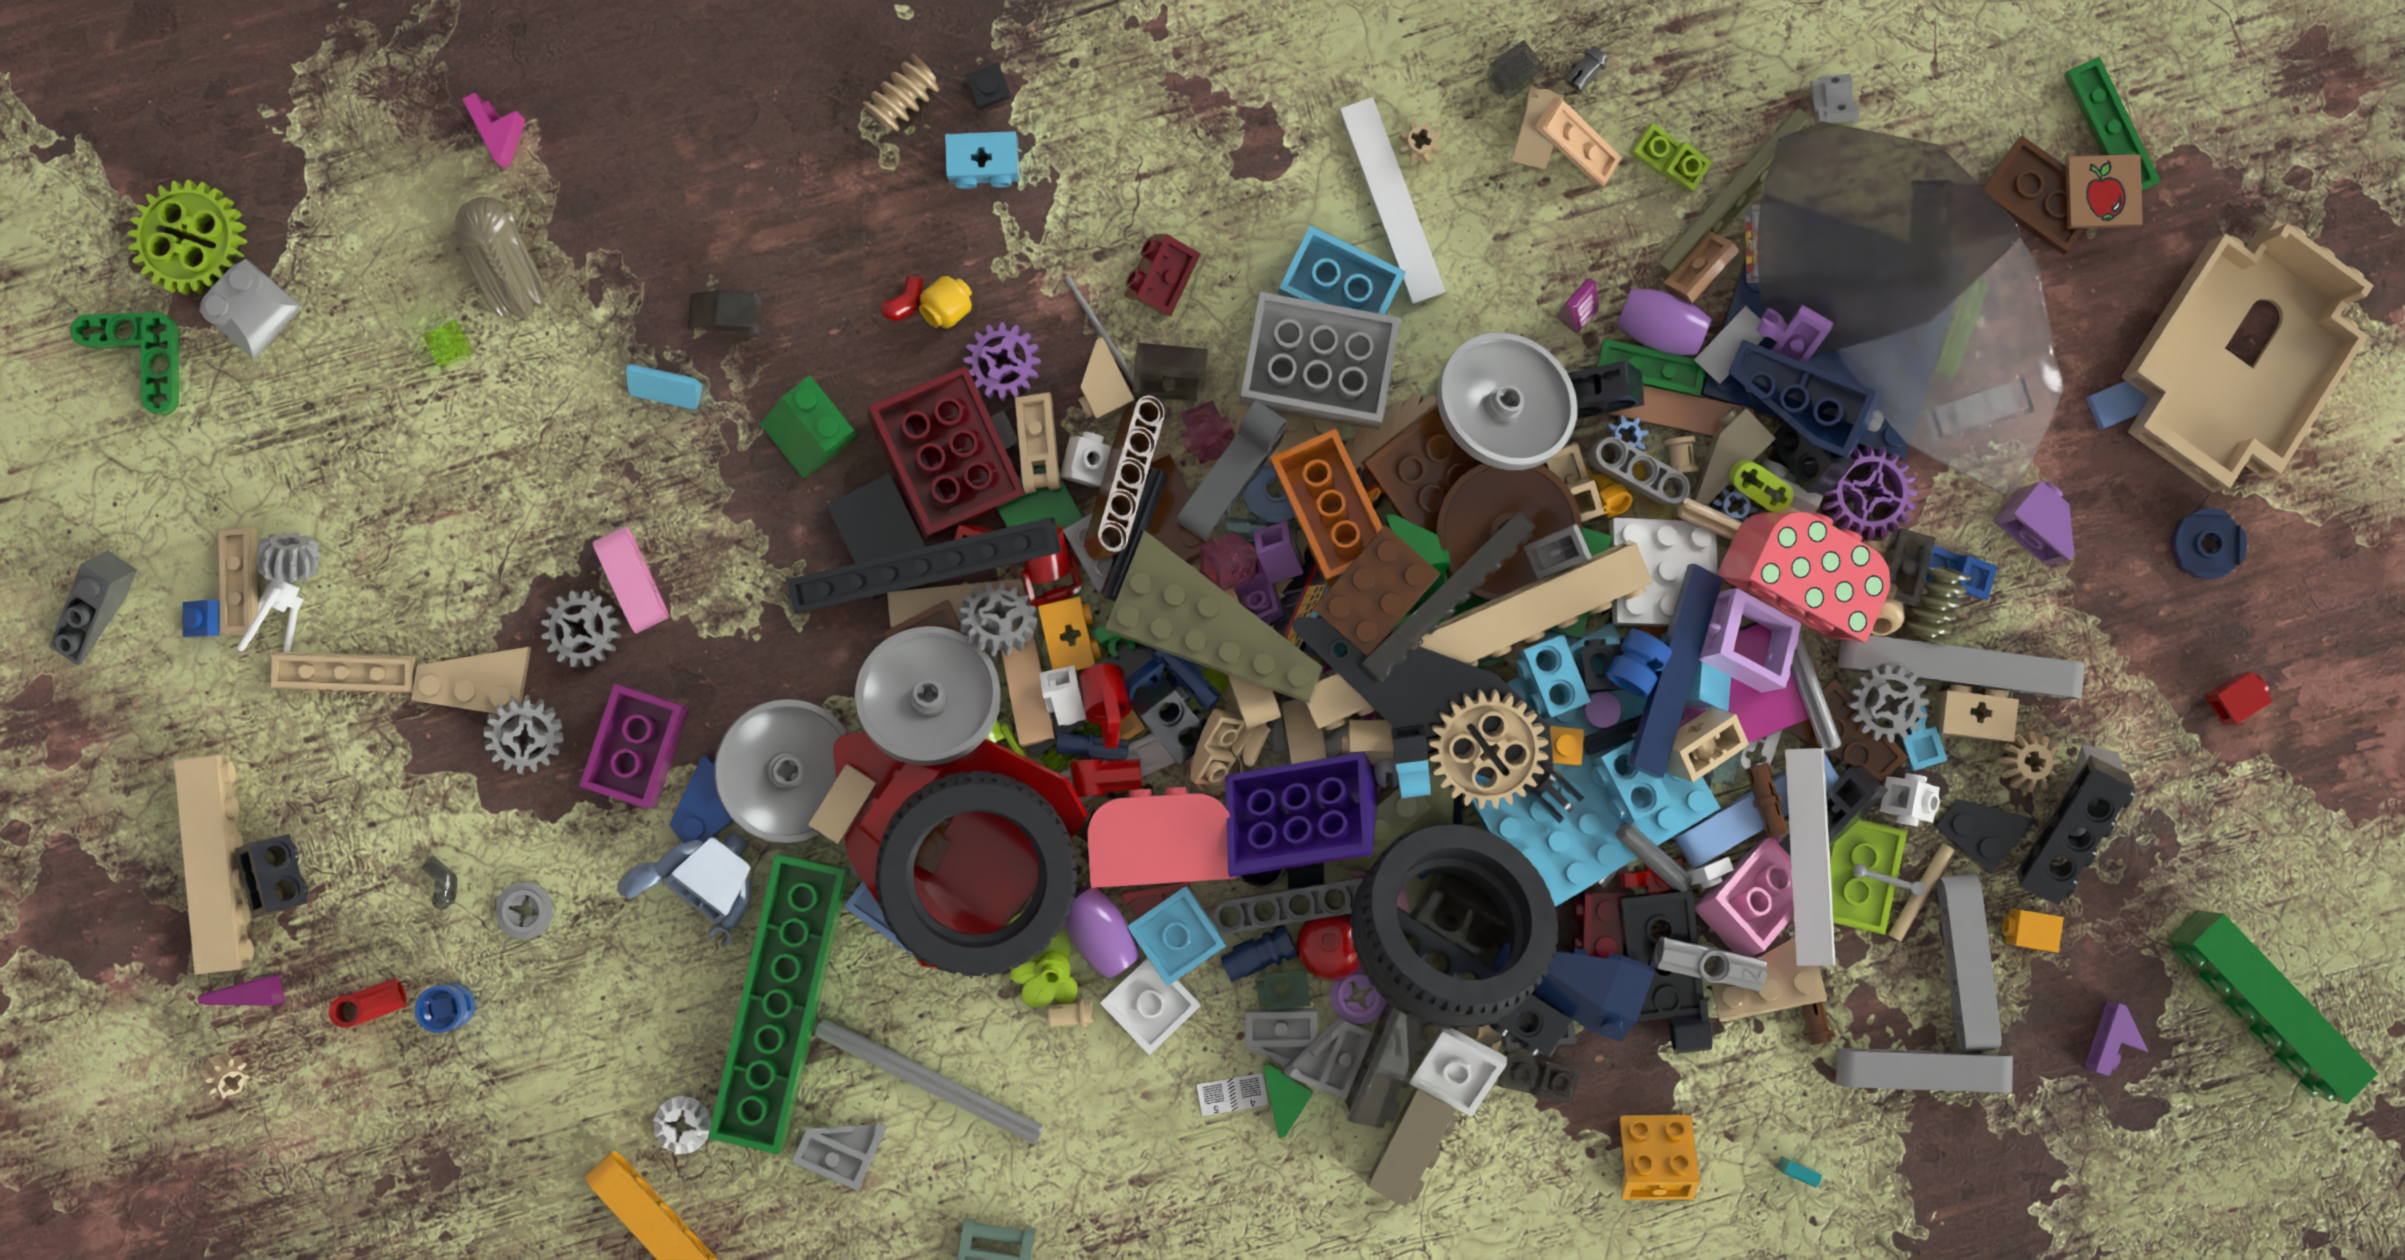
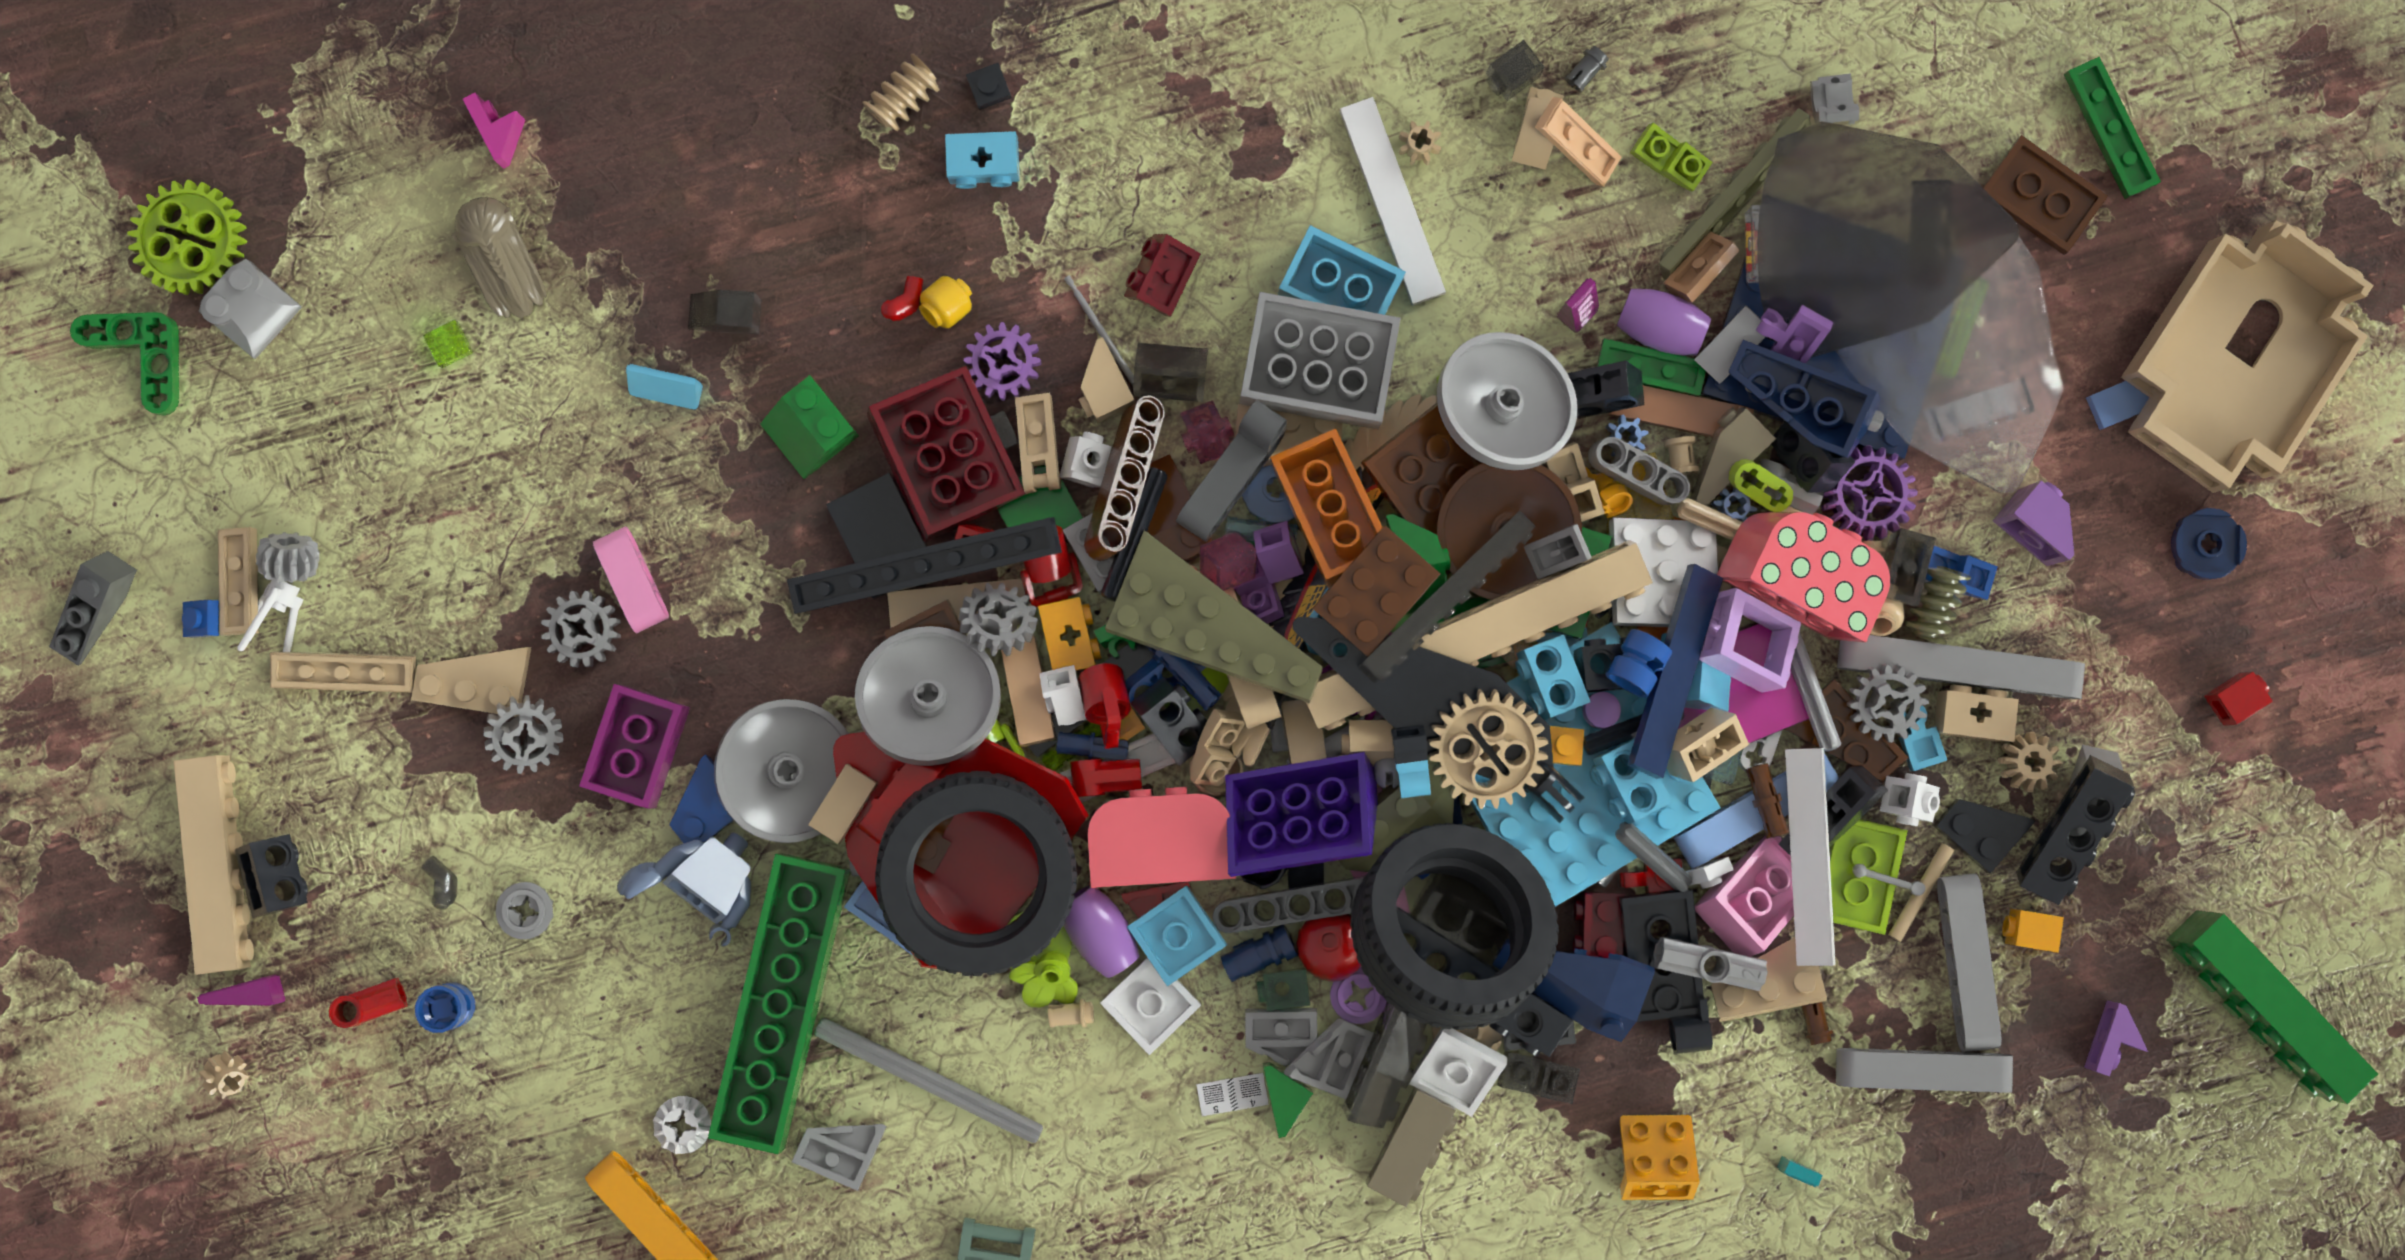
medium nougat tile [2065,154,2143,229] -> none

